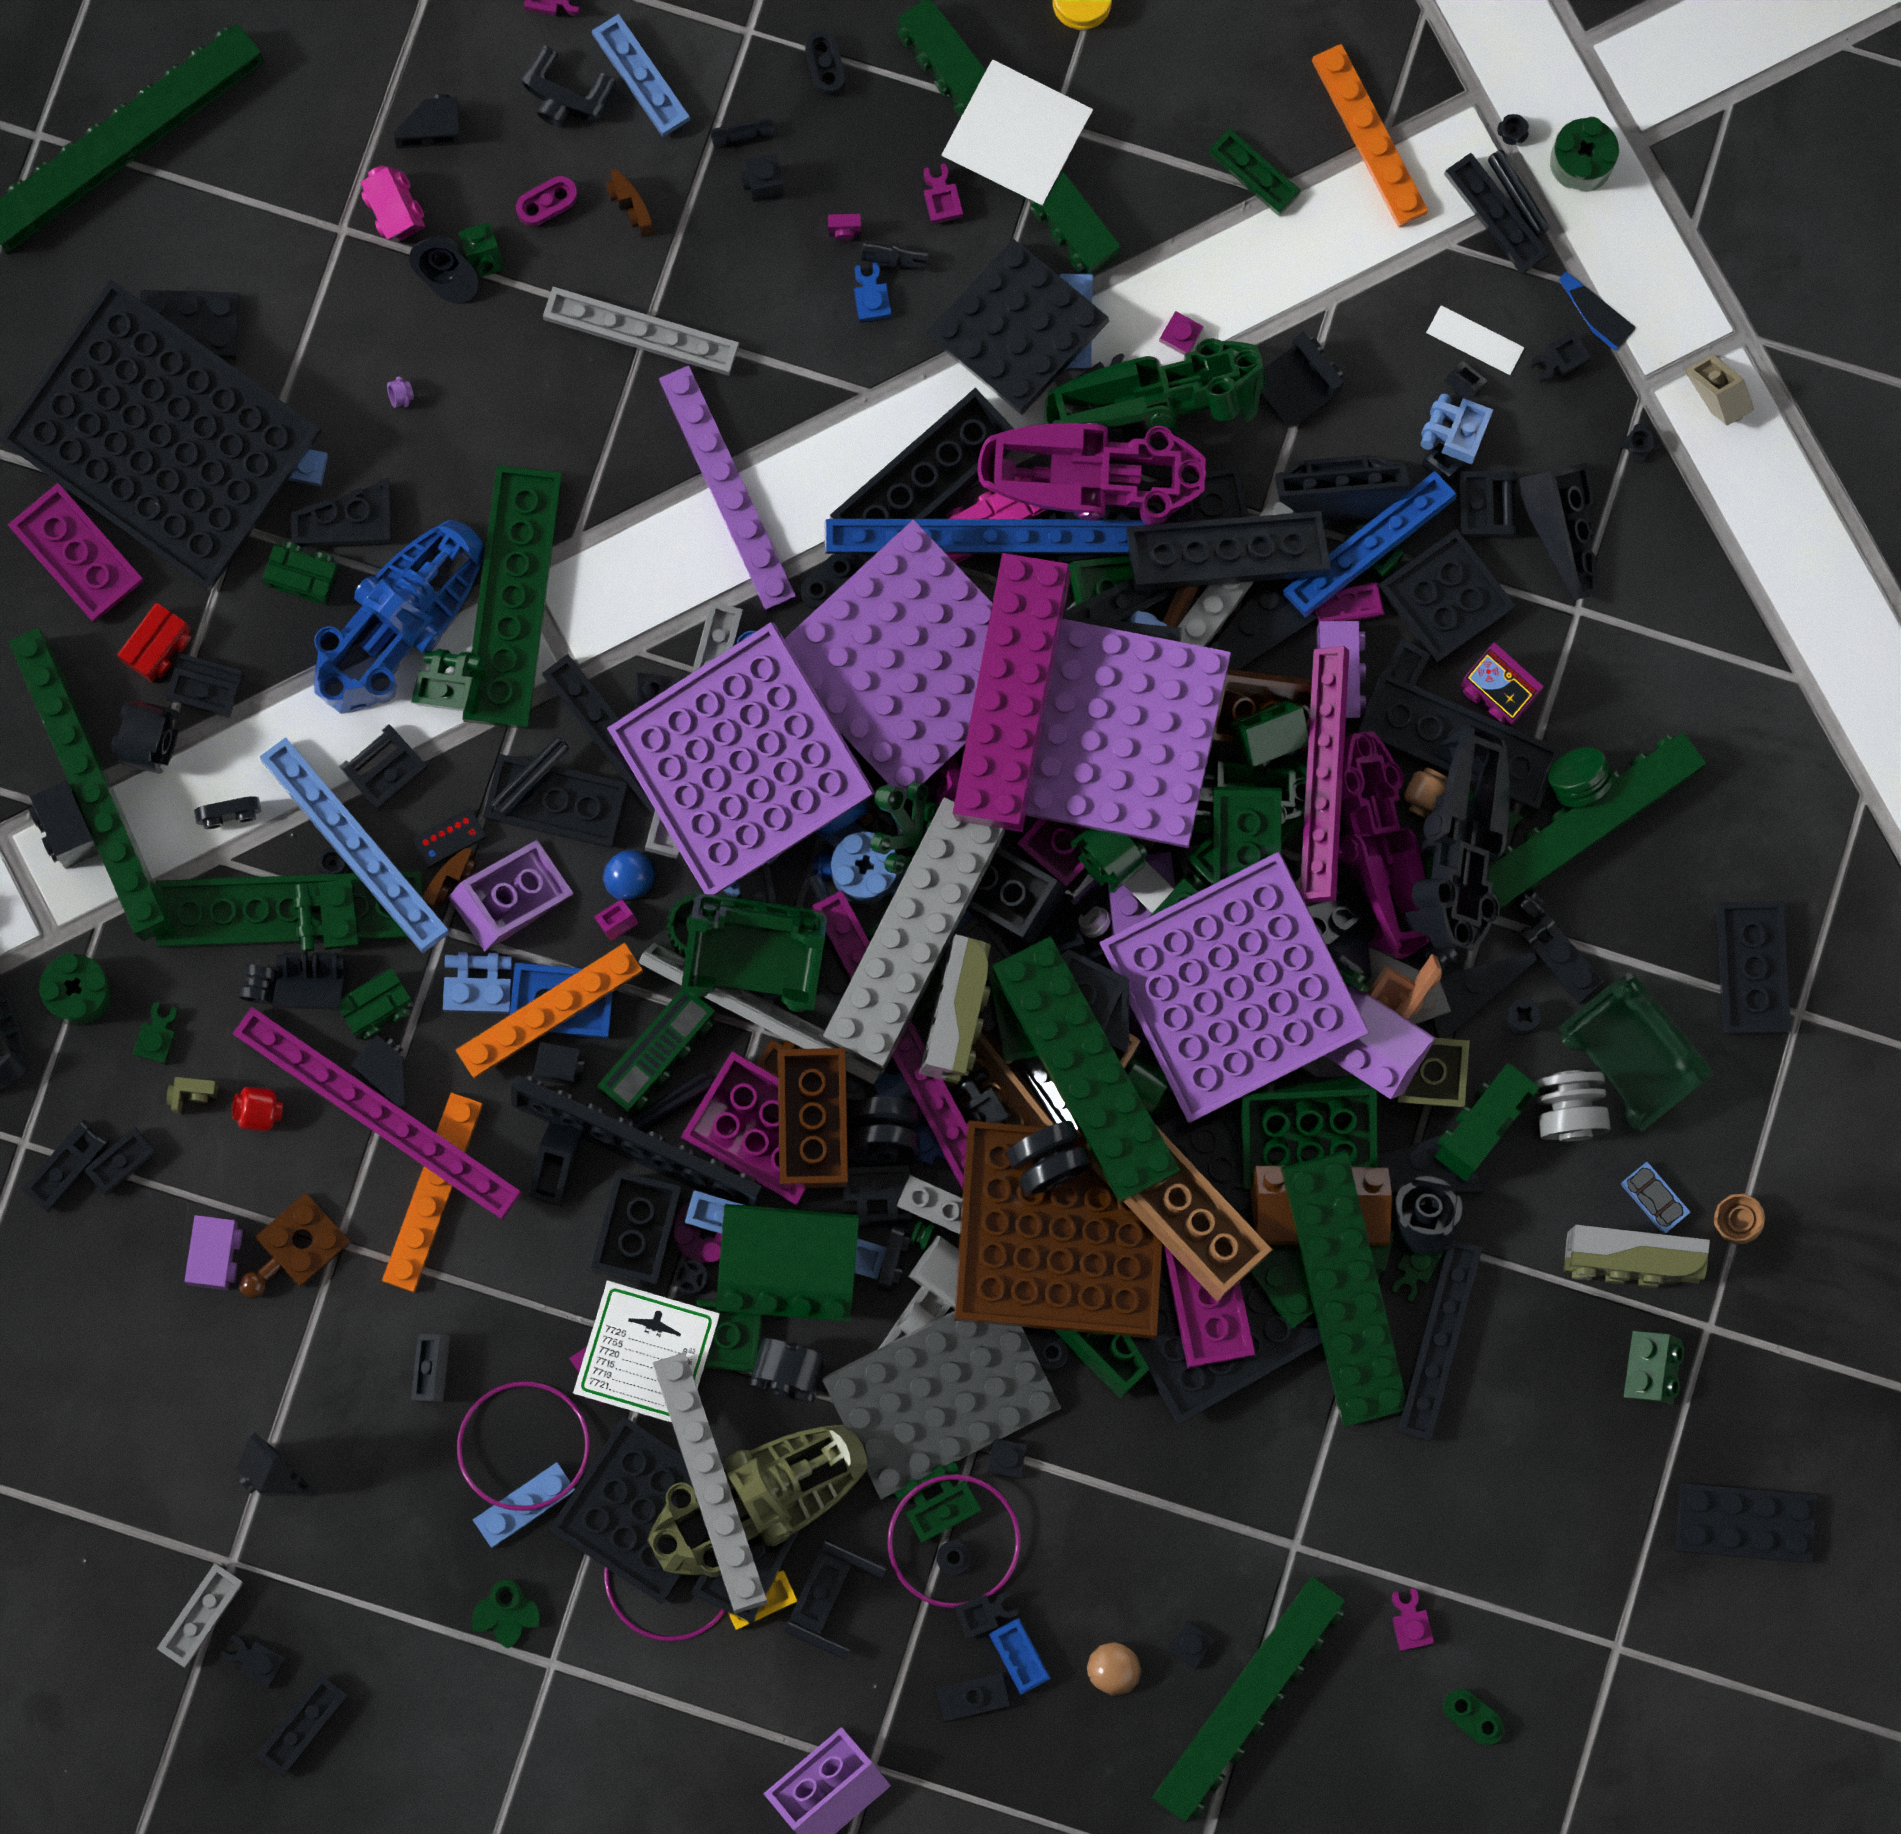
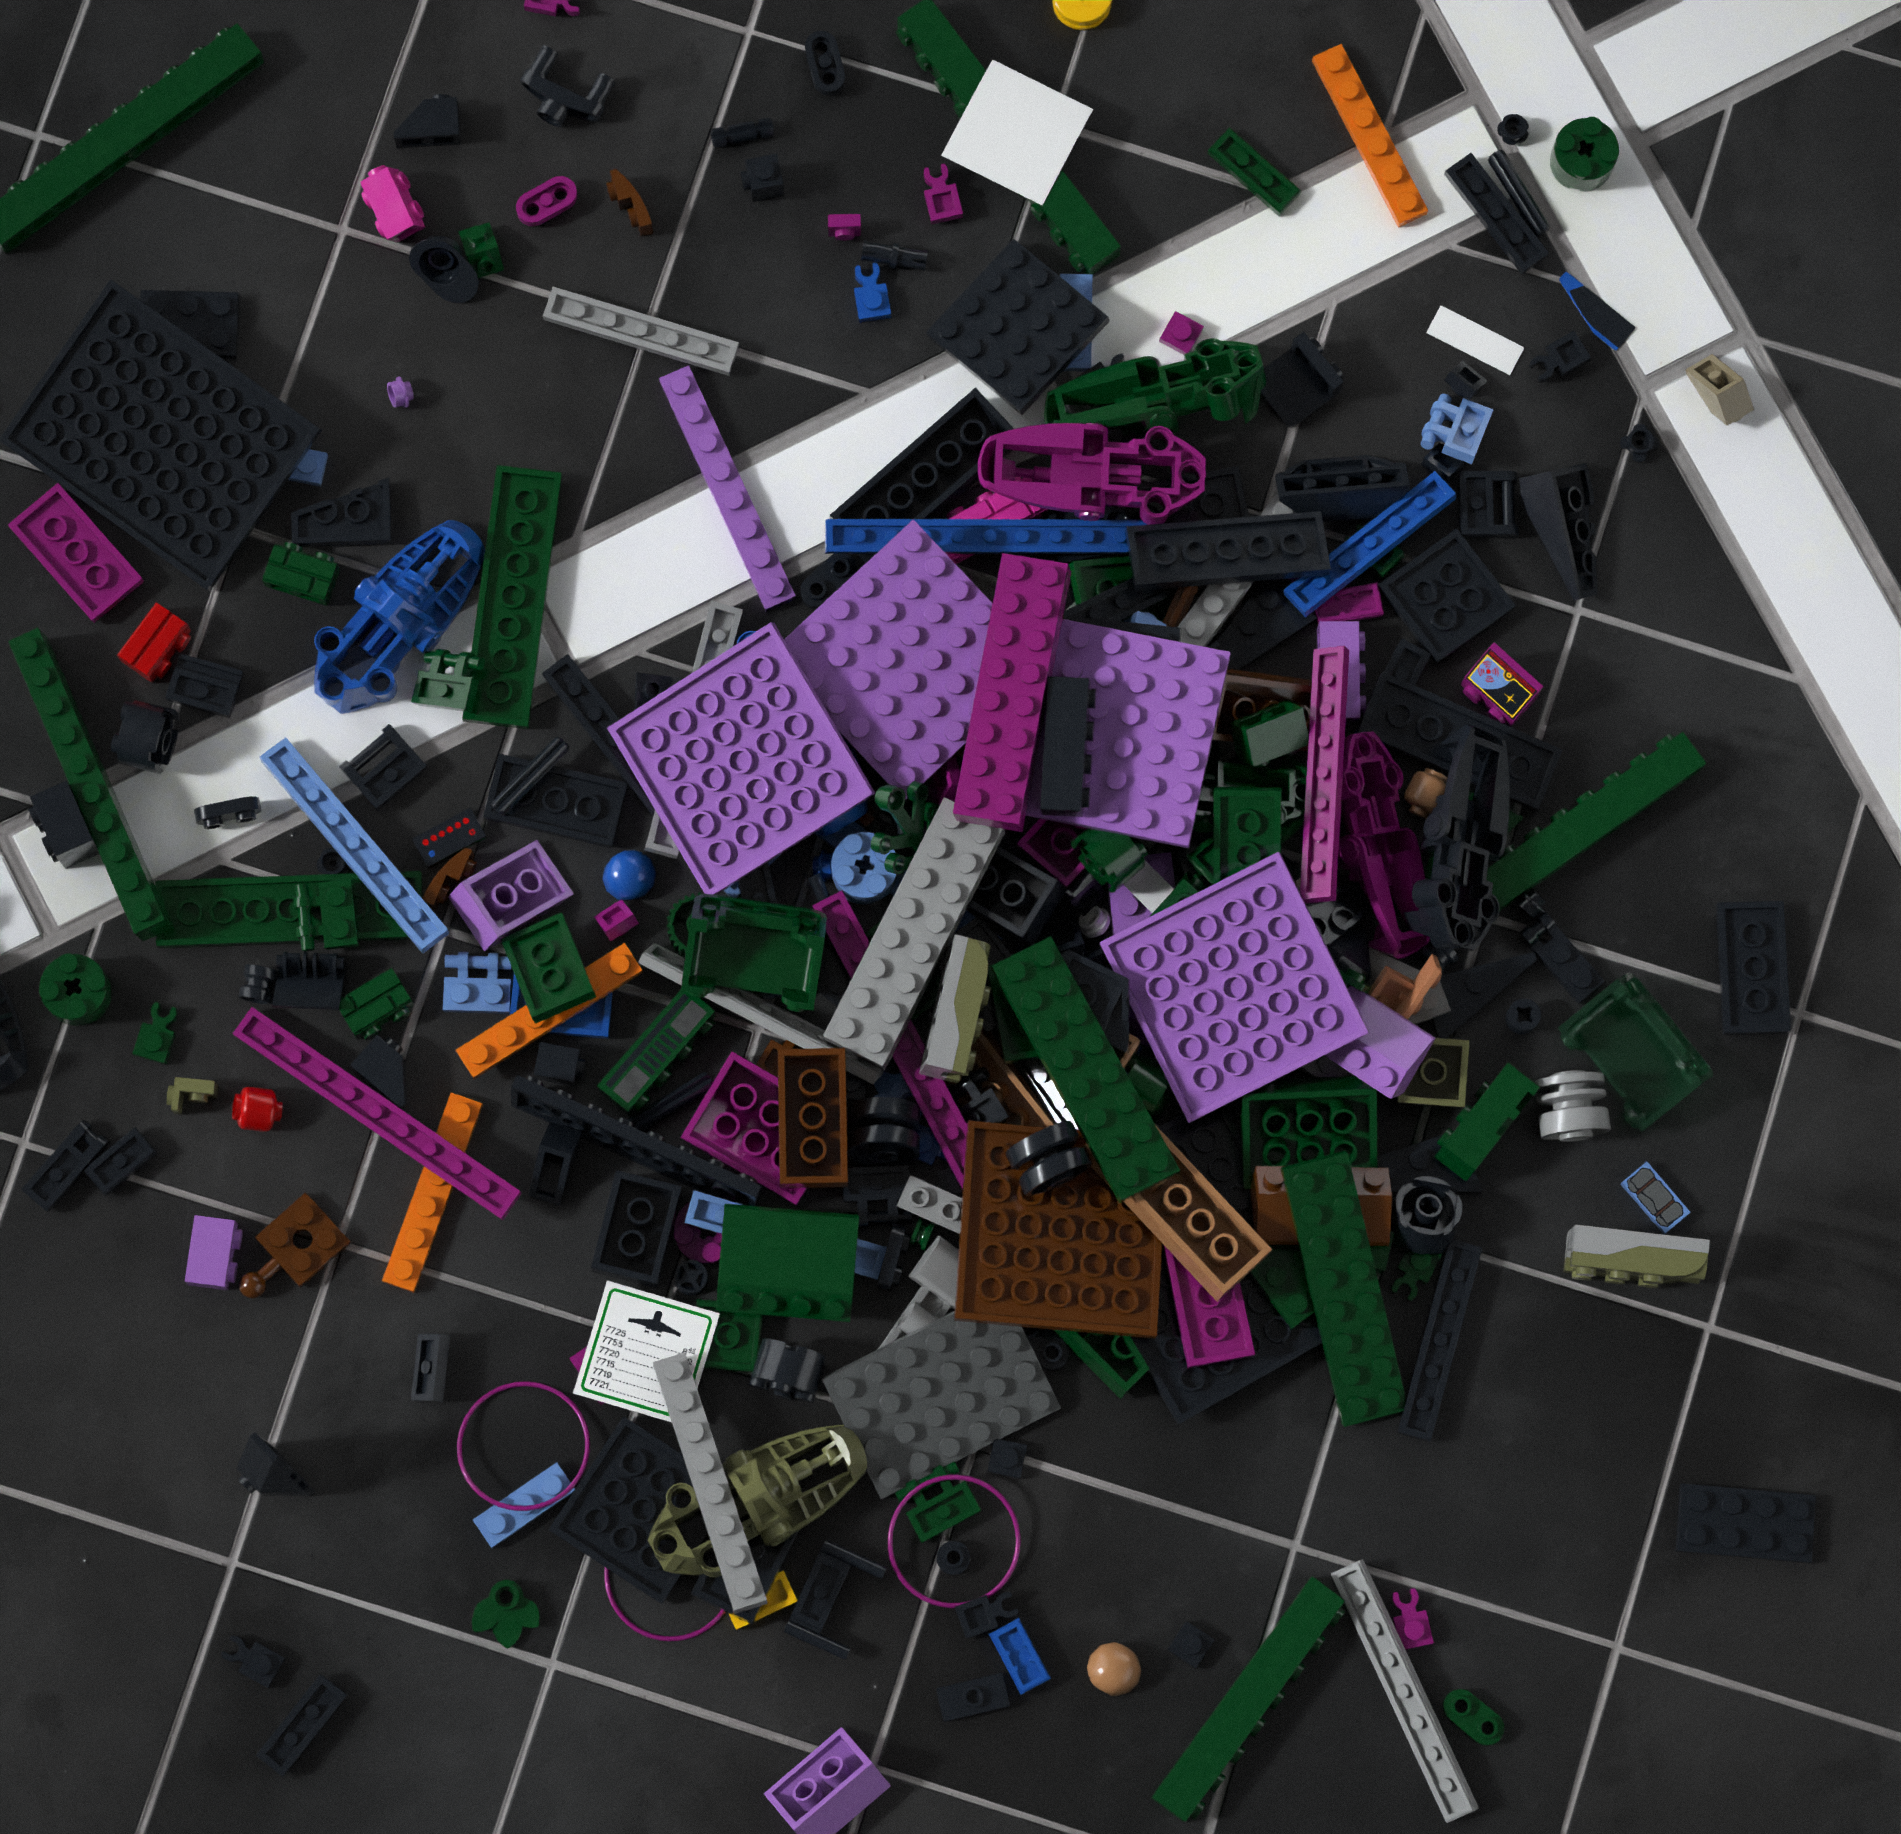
light grey plate [157,1563,244,1668] -> none
medium blue plate [592,14,690,137] -> none
dark green head [1548,747,1614,807] -> none
dark green bracket [1624,1331,1684,1406] -> none
medium nougat hair [1714,1193,1765,1244] -> none
none -> dark green plate [501,912,596,1024]
none -> black brick [1040,676,1096,817]
none -> light grey tile [1331,1559,1479,1823]

